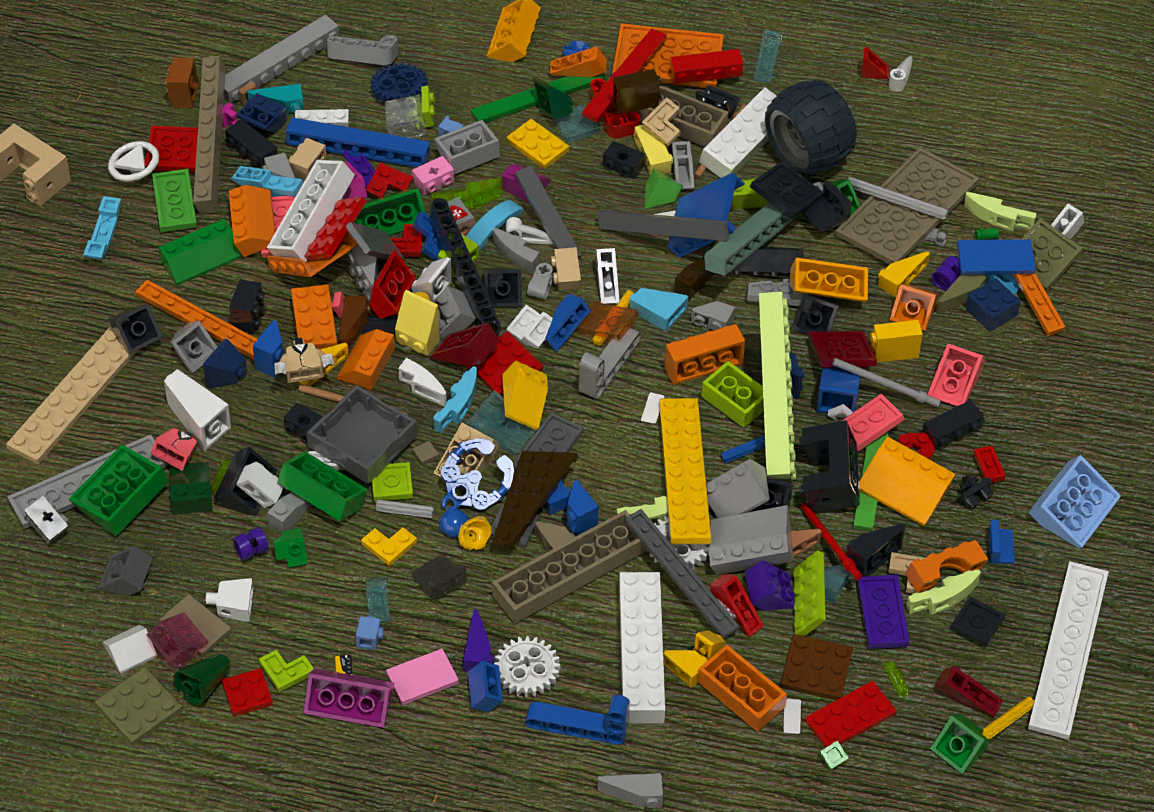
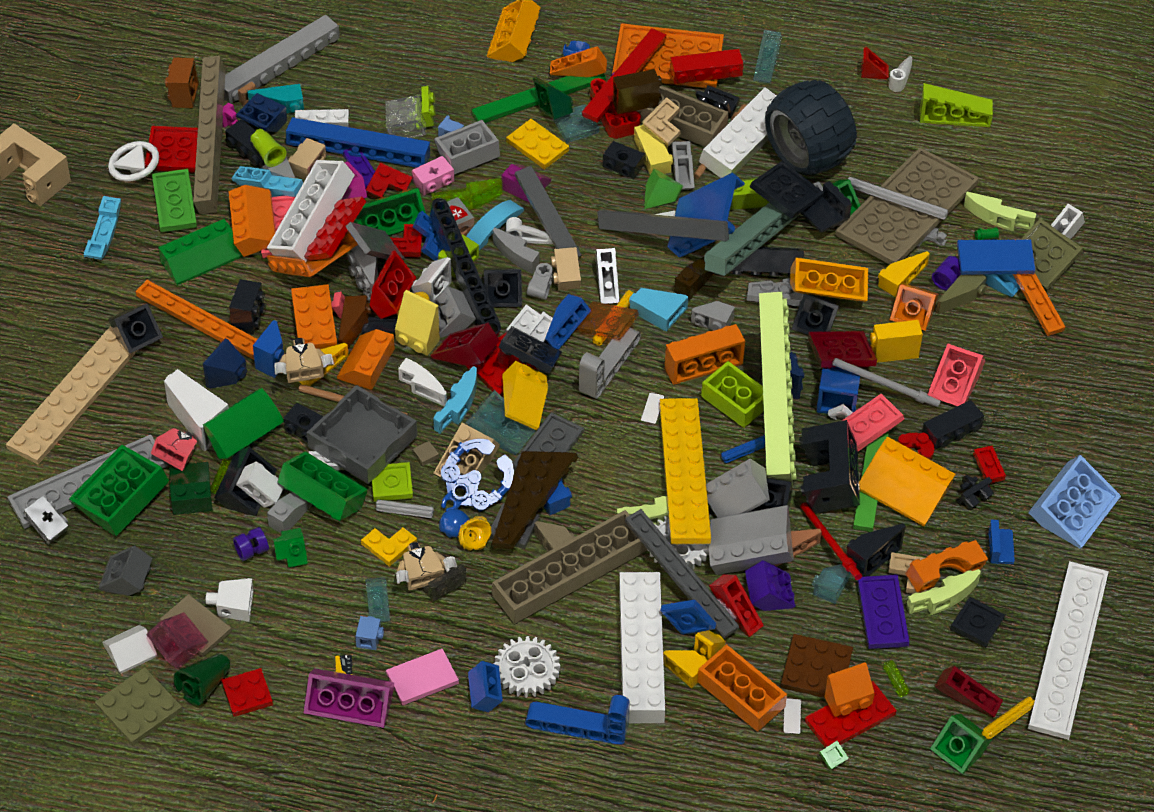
light grey slope [170,321,217,373] -> none
lime plate [259,650,314,693] -> none
light grey beam [327,35,398,65] -> none
dark blue gear [370,62,428,106] -> none
dark purple slope [463,609,494,672] -> none
blue slope [566,480,598,537] -> none
light grey slope [598,773,663,808] -> none
lime plate [793,550,826,636] -> none
dark blue brick [965,278,1021,332] -> none
none -> green slope [202,388,284,459]
none -> lime plant [251,129,287,167]
none -> tan torso [396,542,457,591]
none -> black plate [498,326,562,373]
none -> blue tile [660,600,717,634]
none -> orange slope [825,662,874,717]
none -> lime wedge [920,83,993,127]

